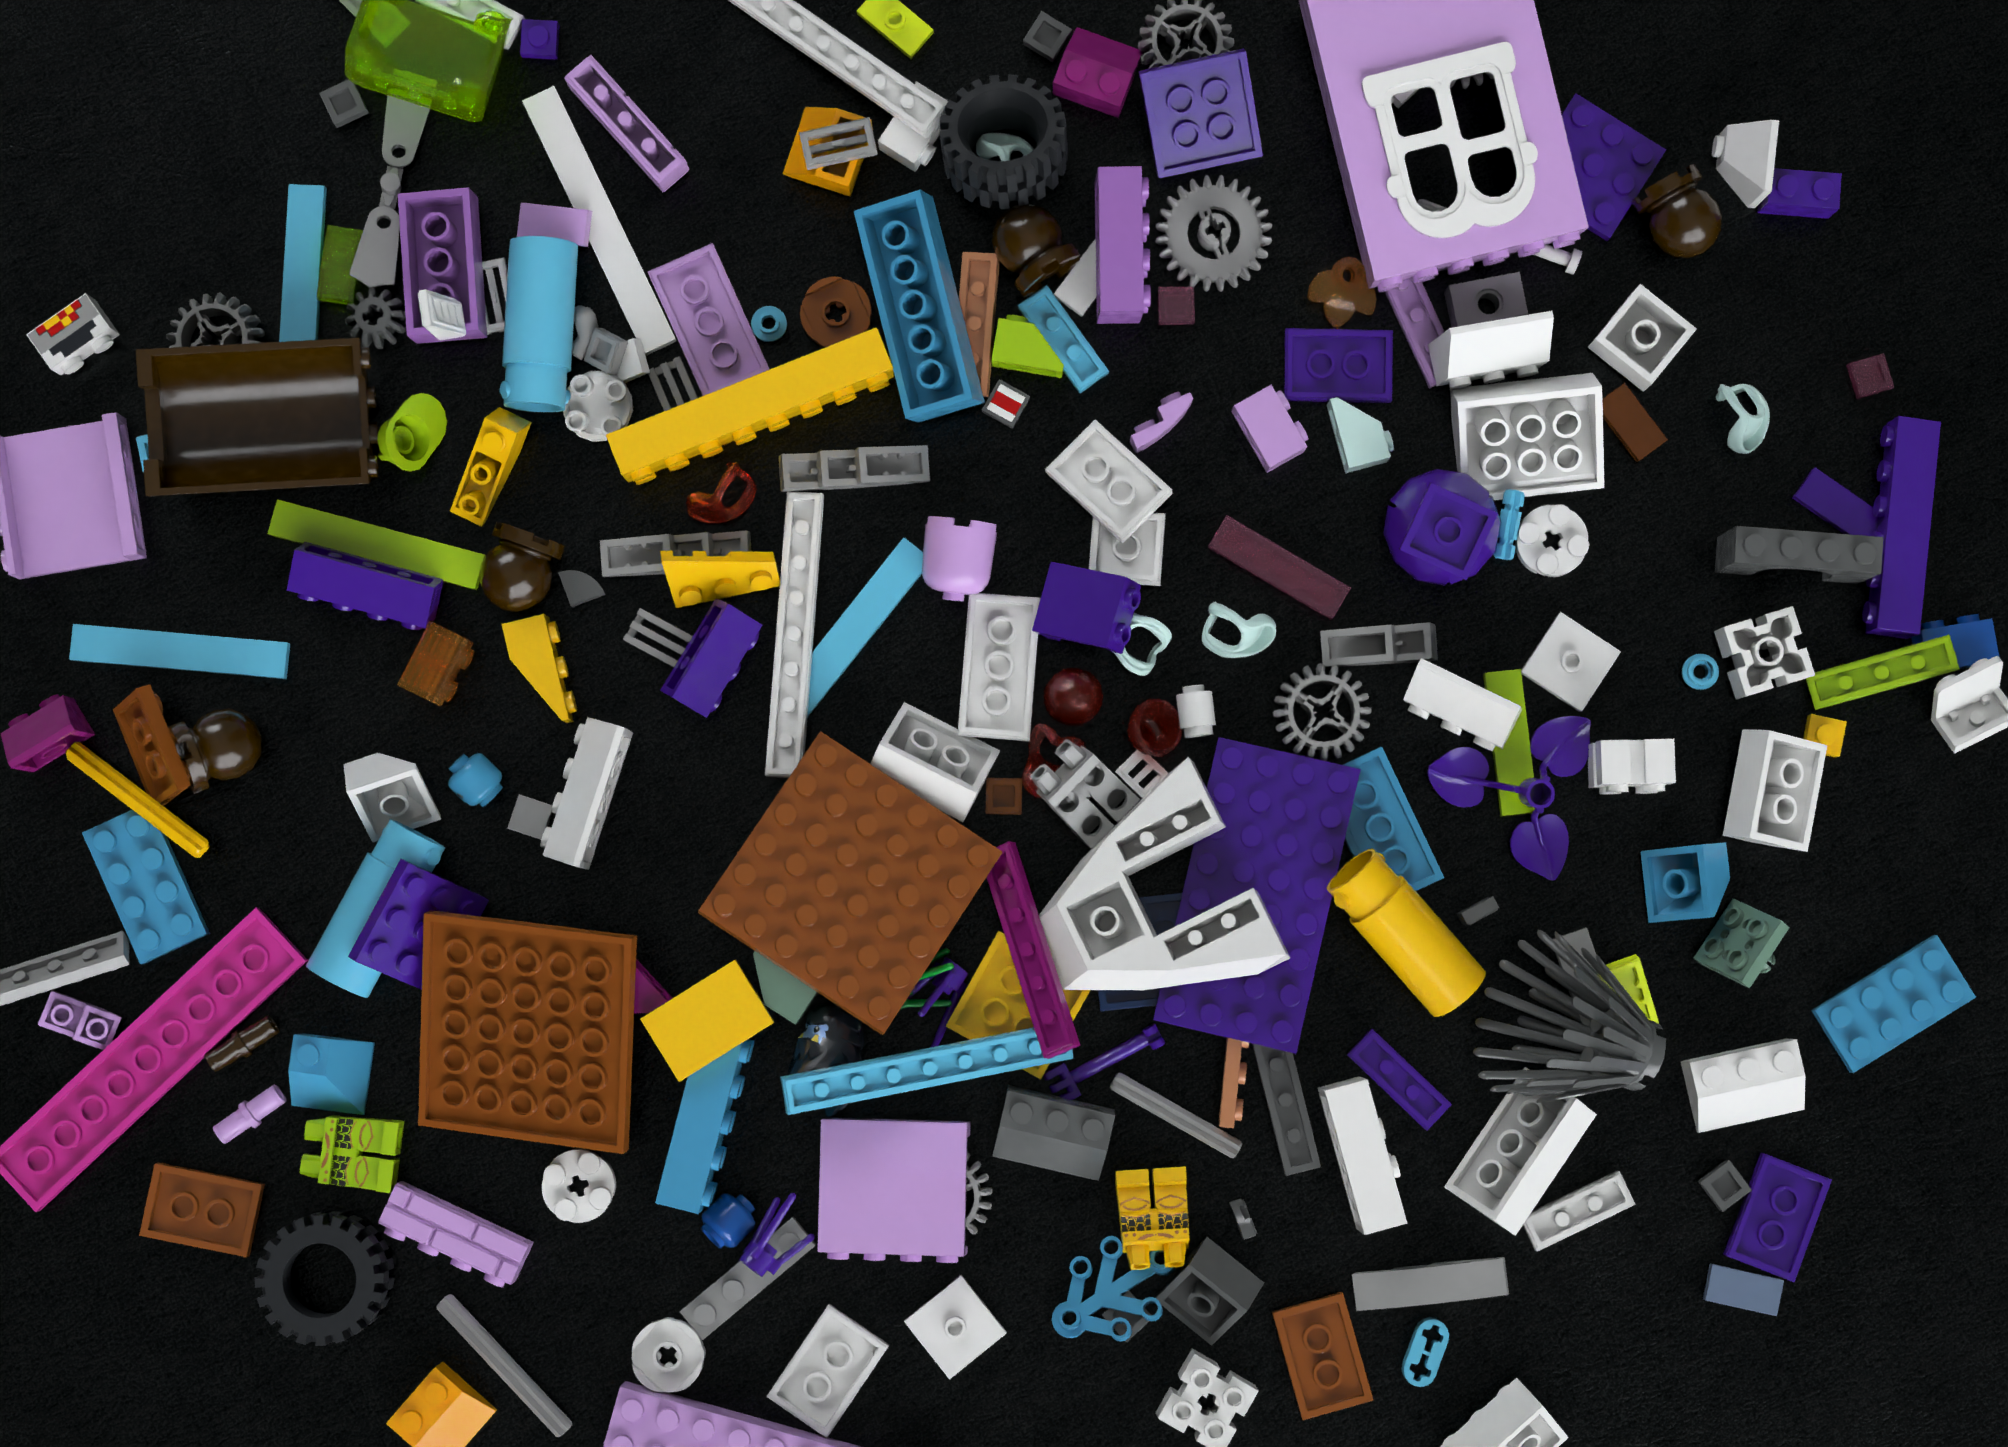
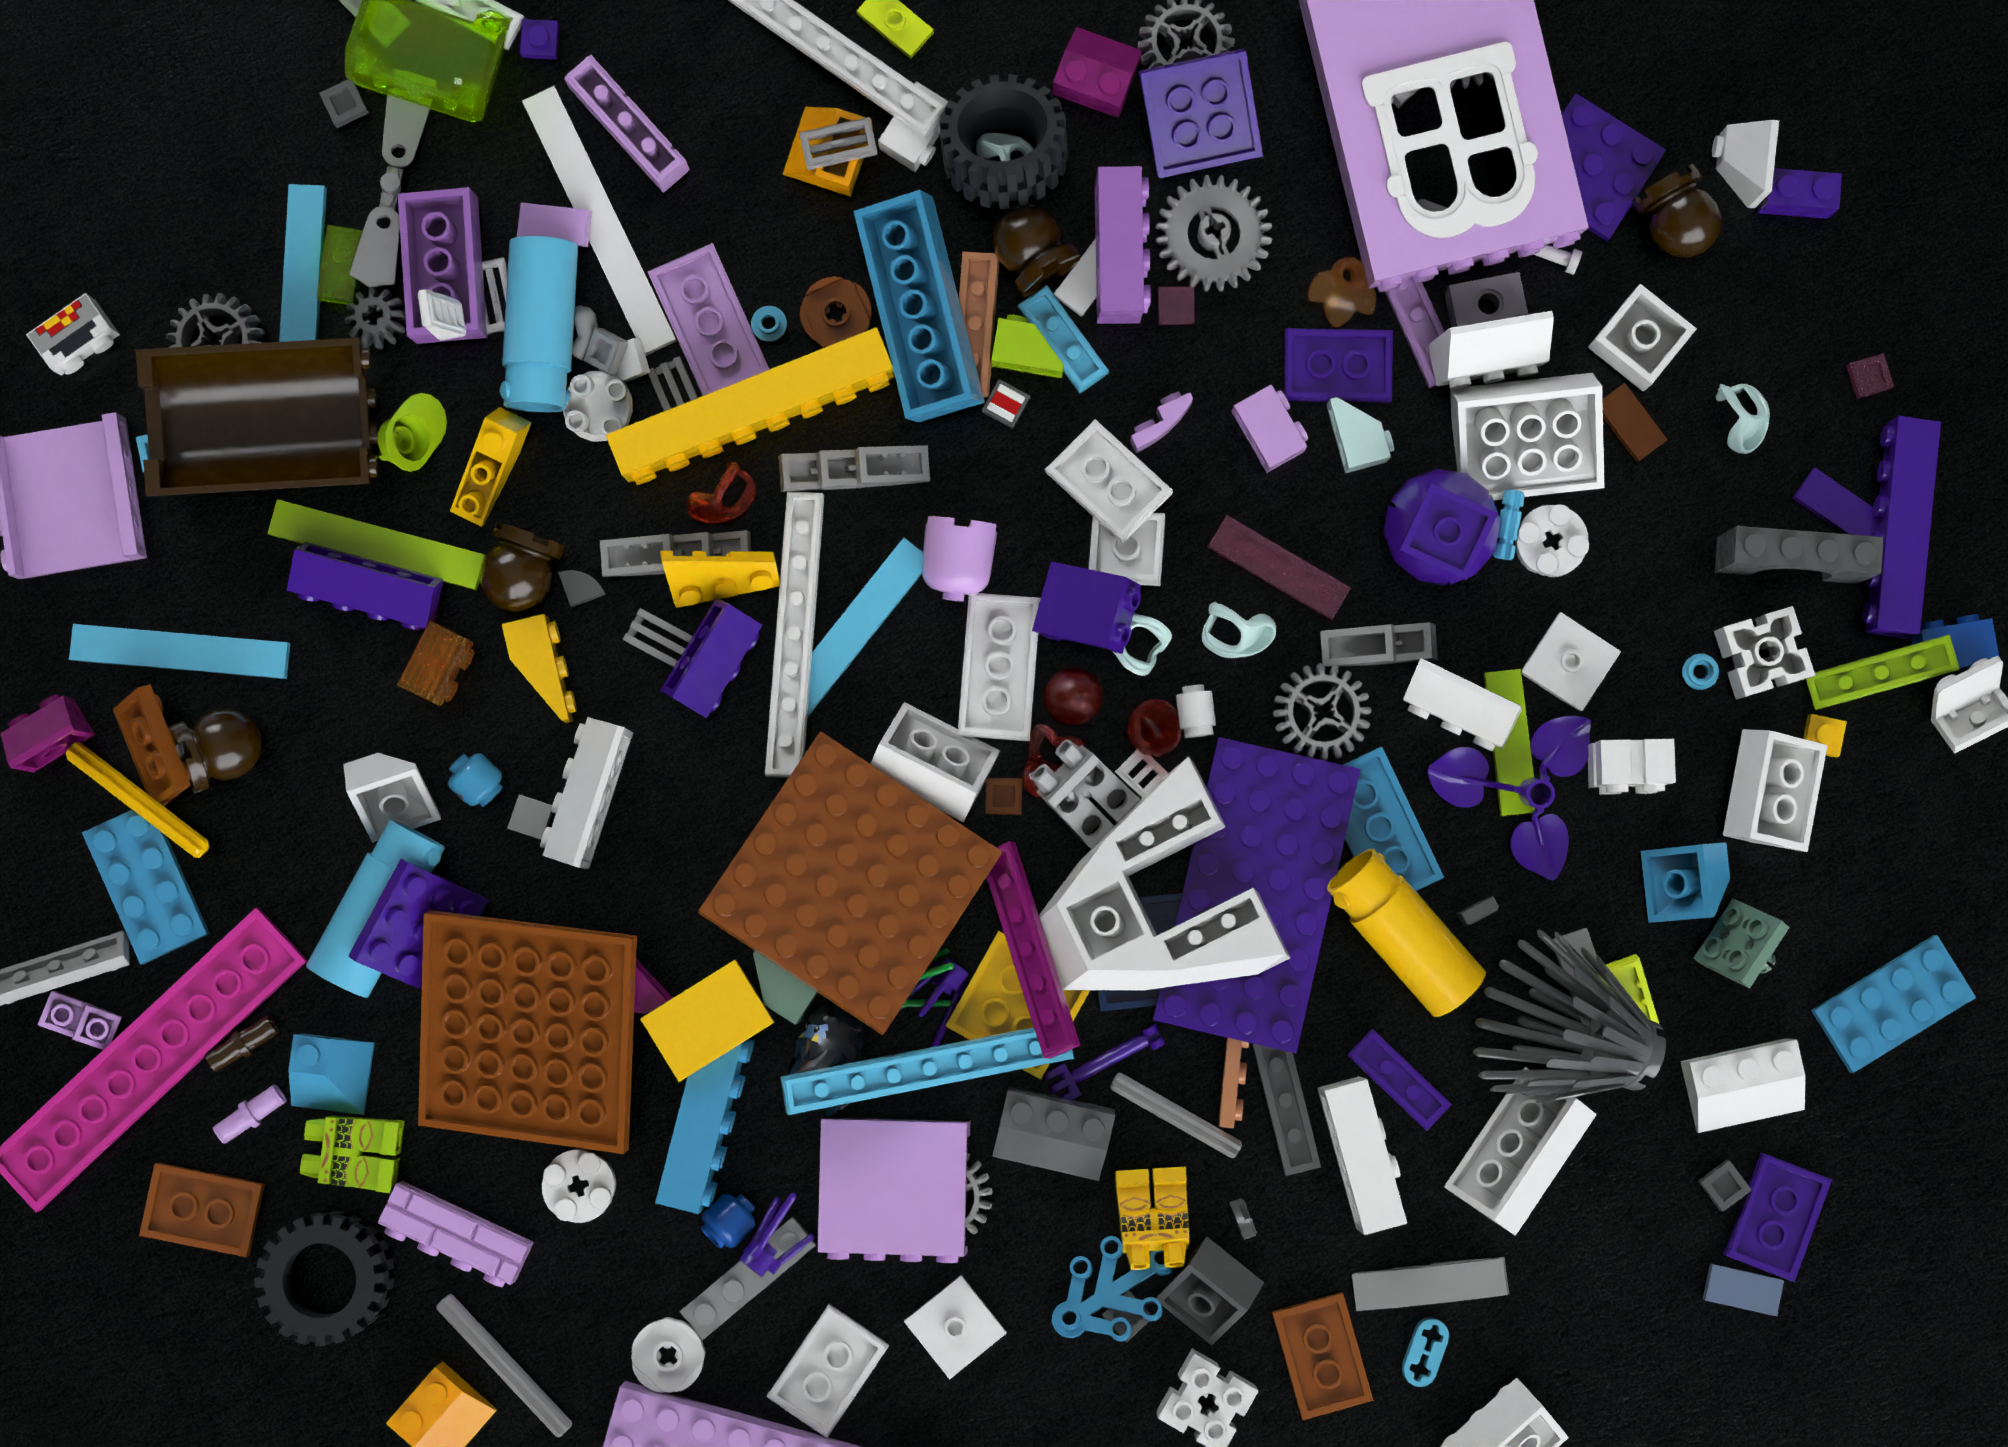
dark grey plate [1023,11,1072,63] -> none
white tile [1523,1171,1636,1252] -> none

